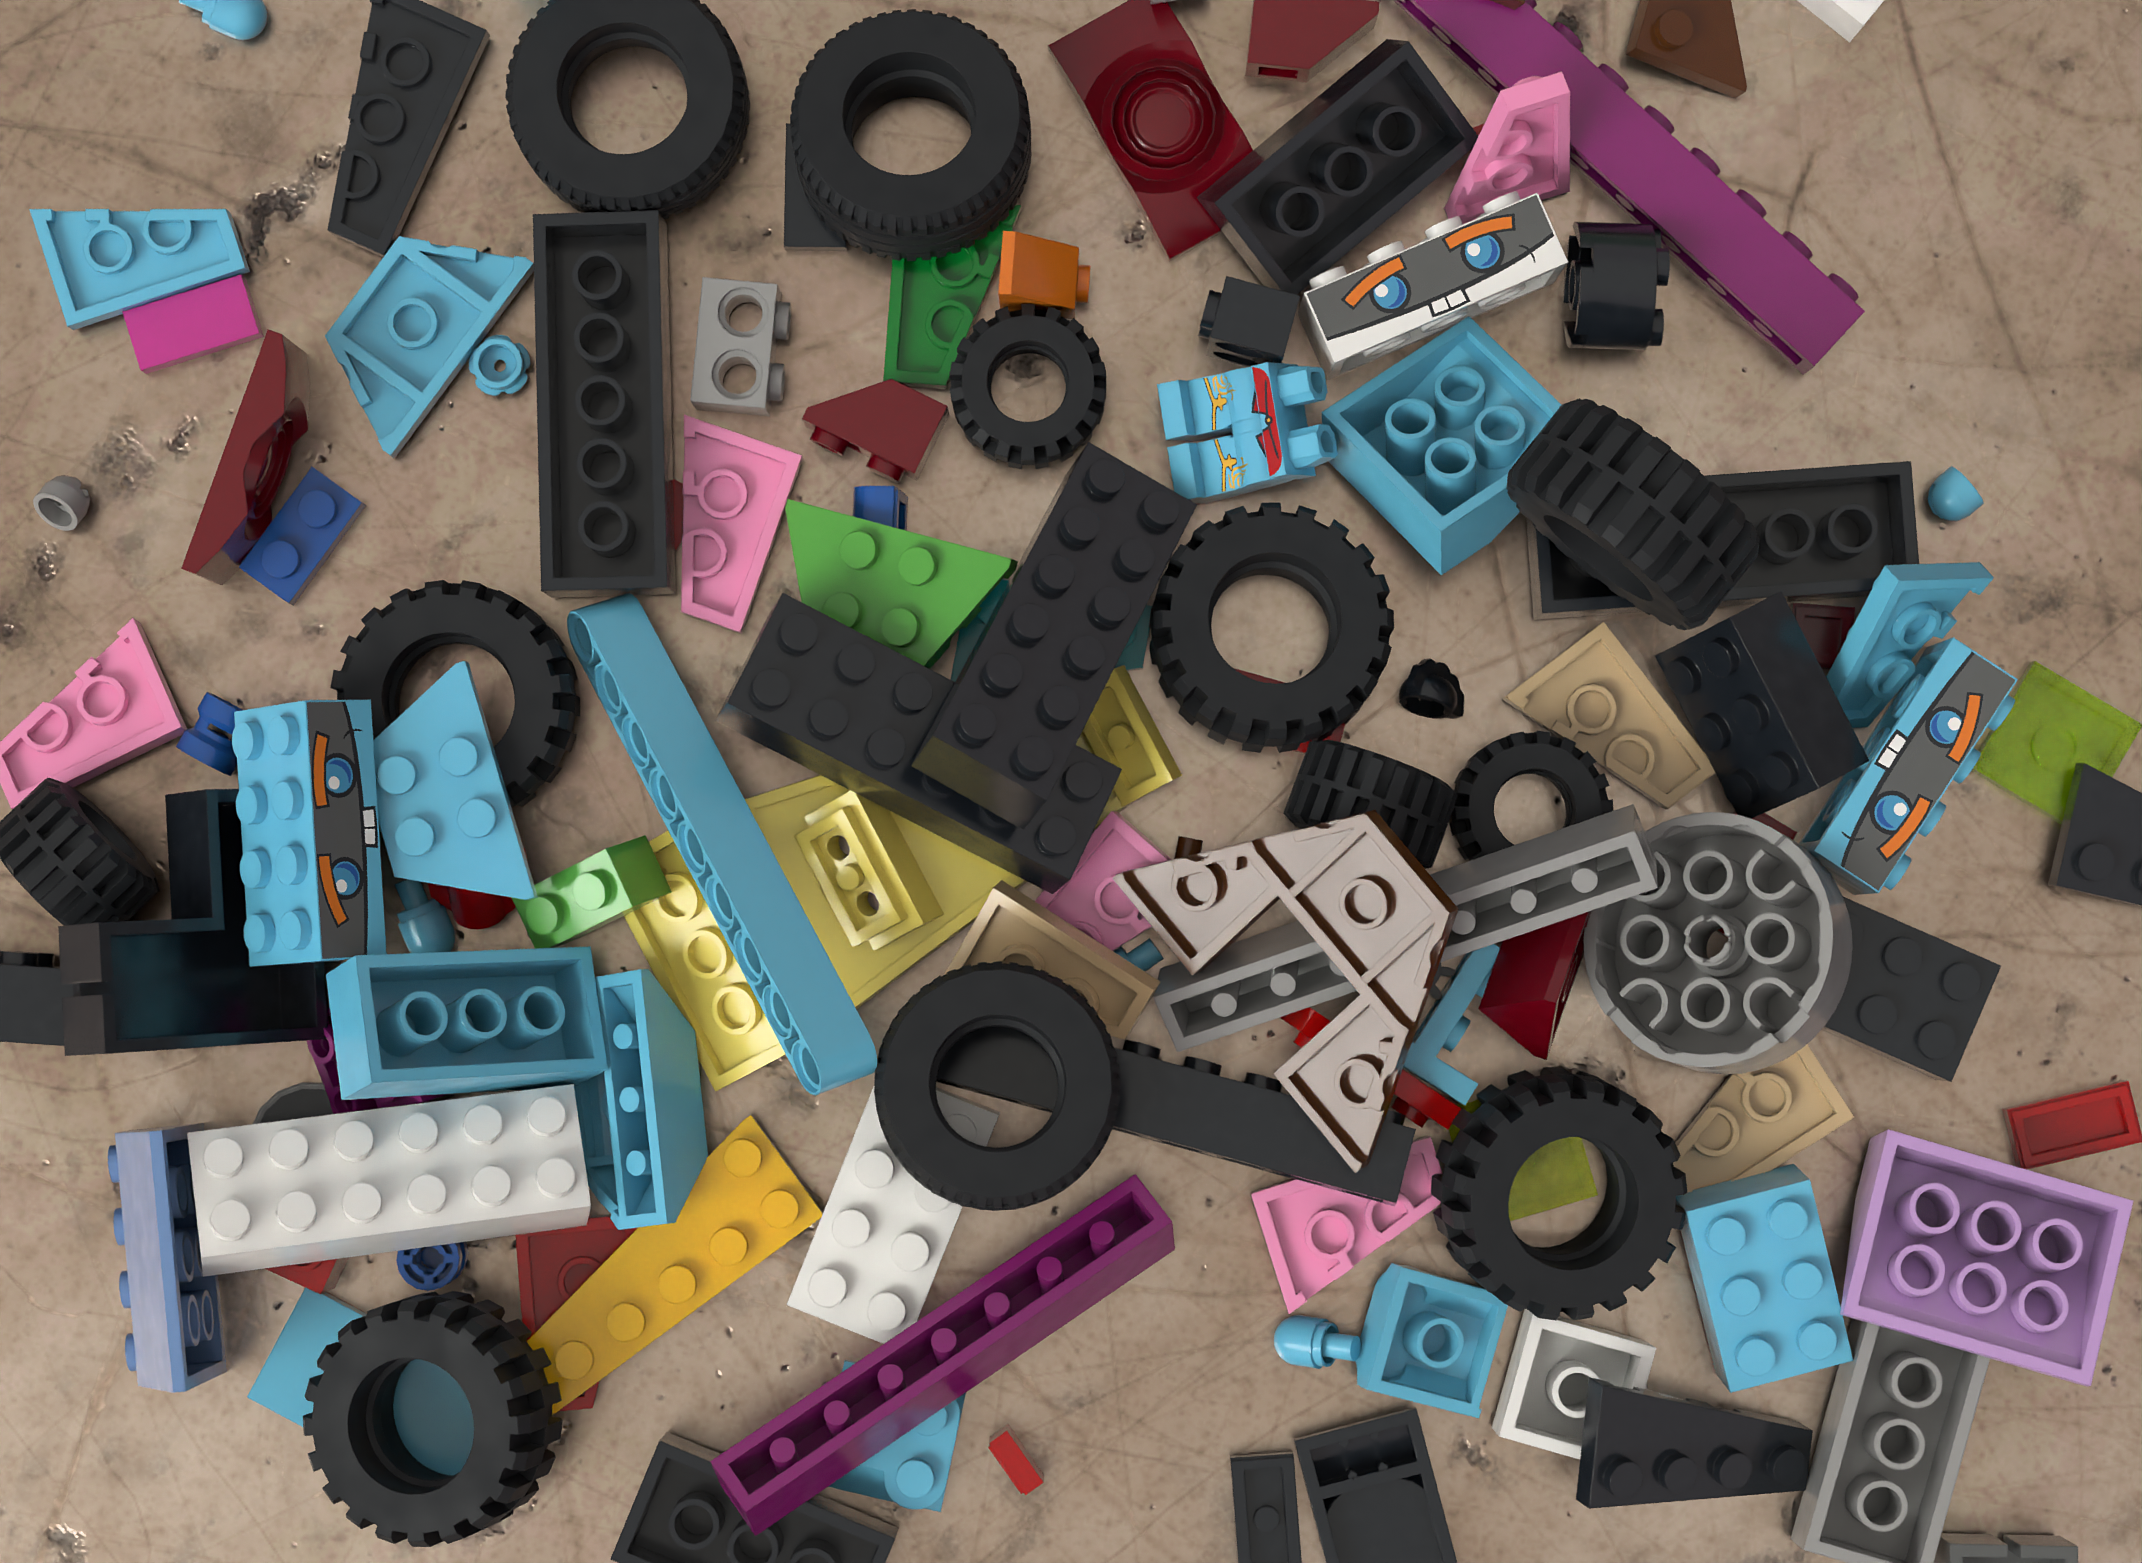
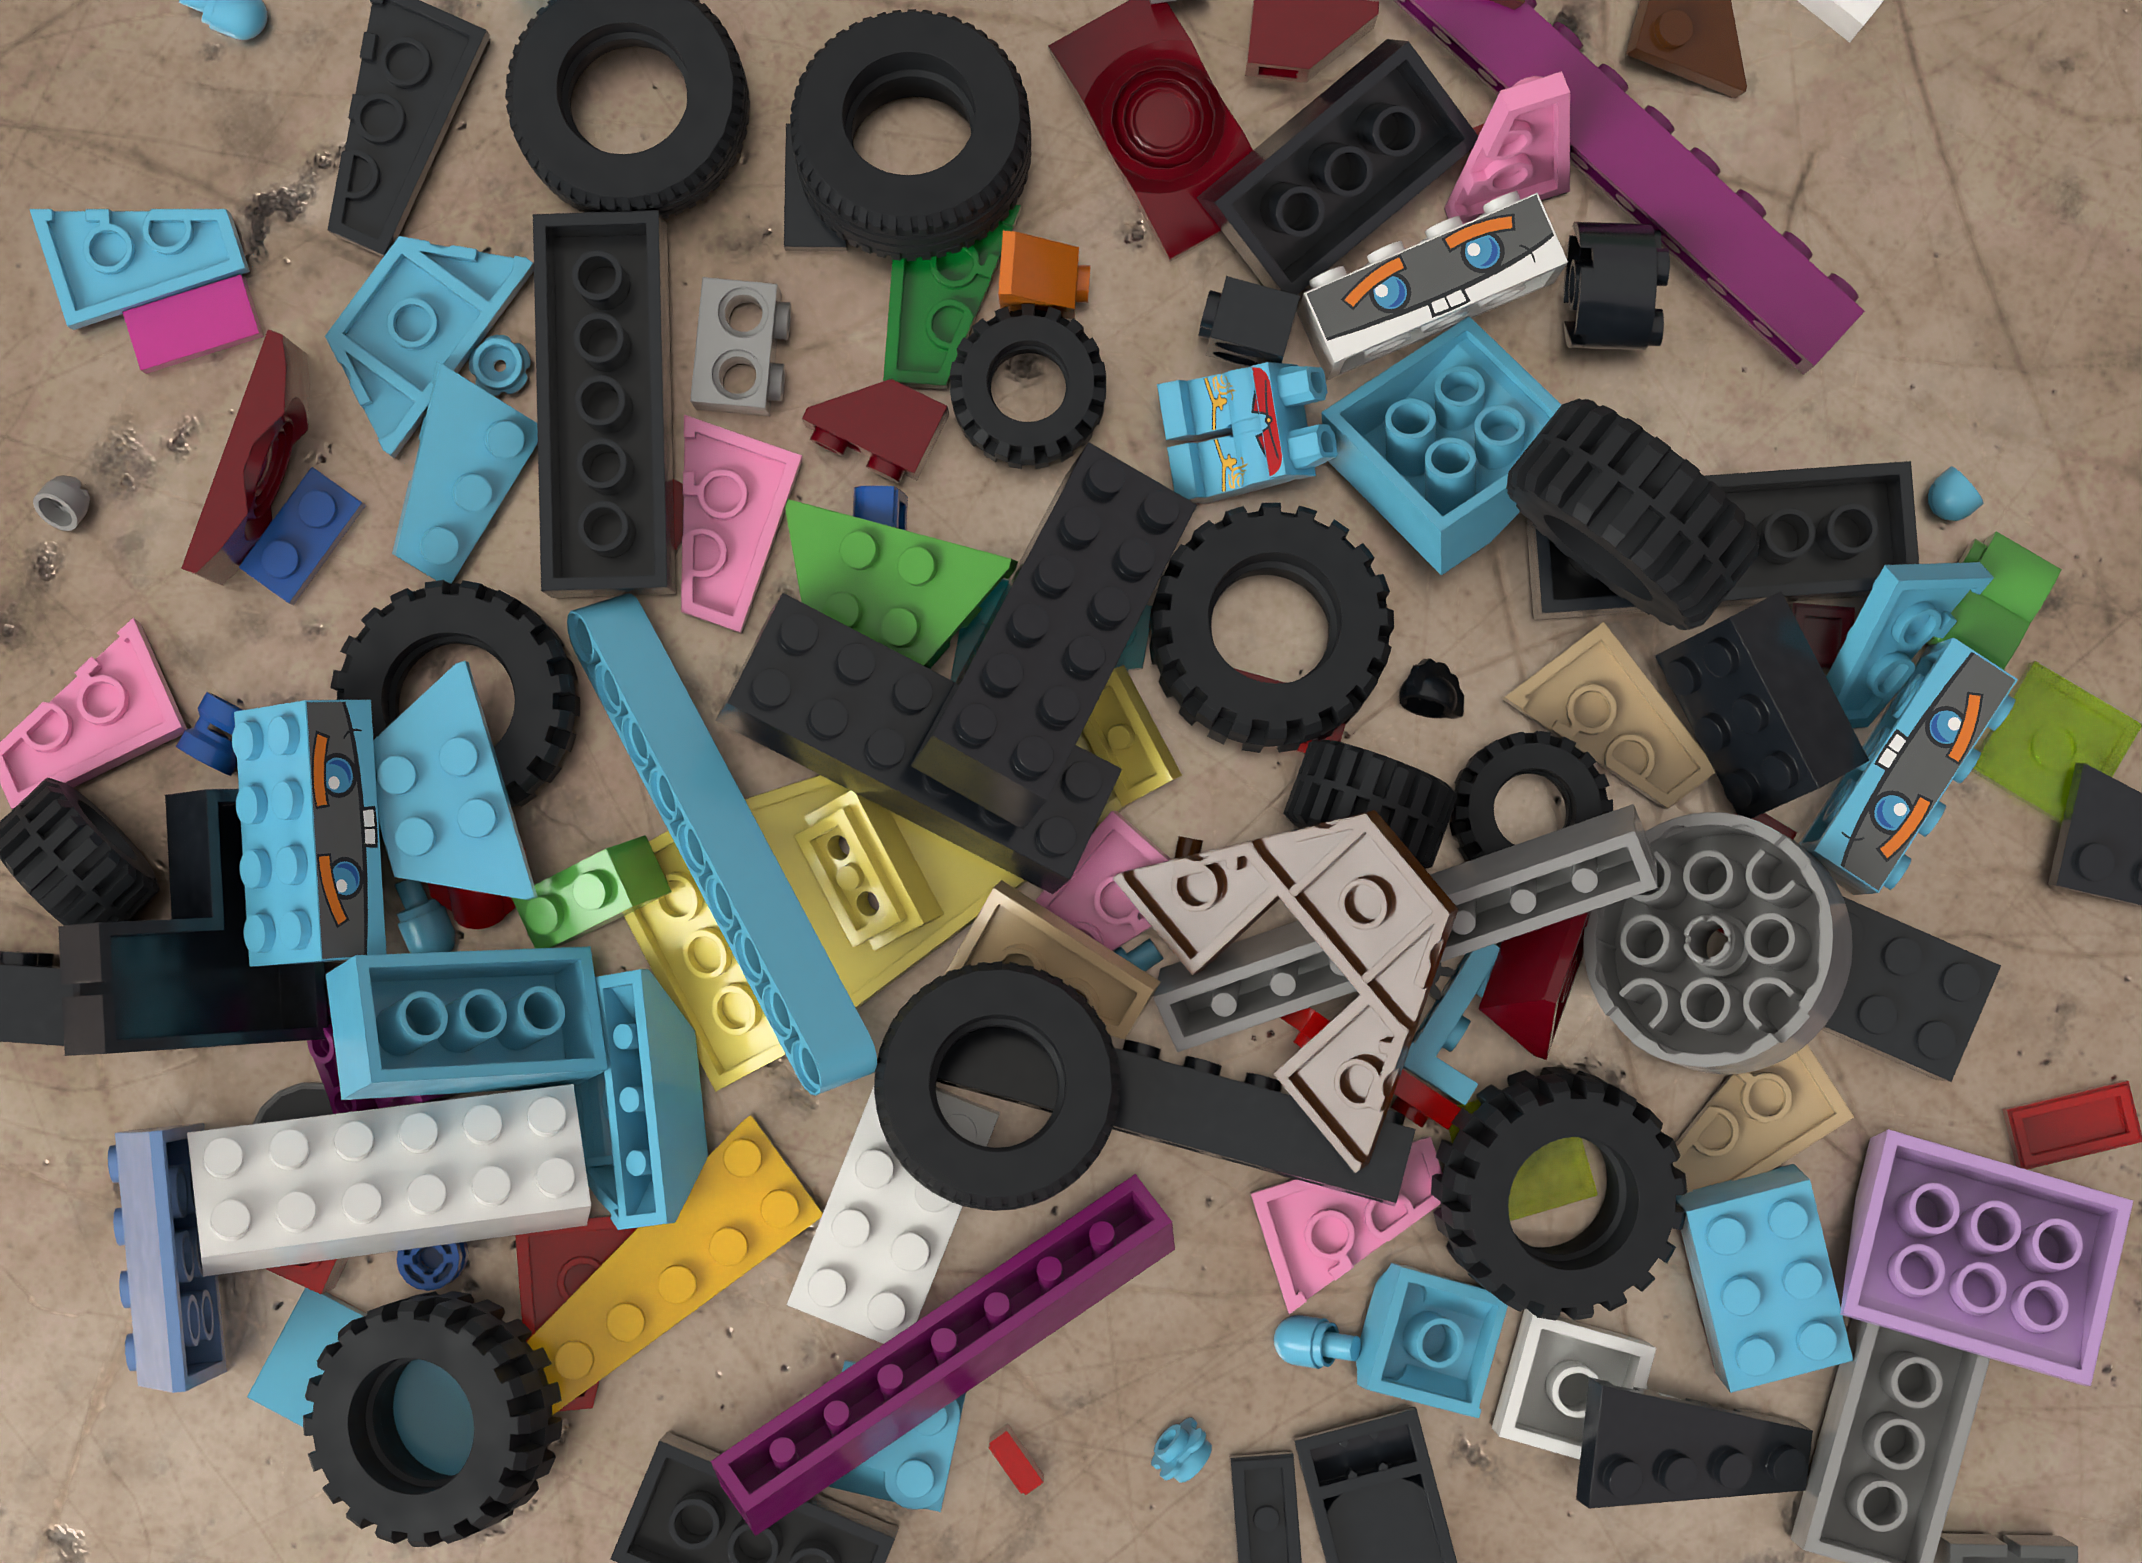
none -> medium azure wing [392,362,538,583]
none -> medium azure plate [1151,1418,1212,1483]
none -> bright green brick [1925,531,2062,670]

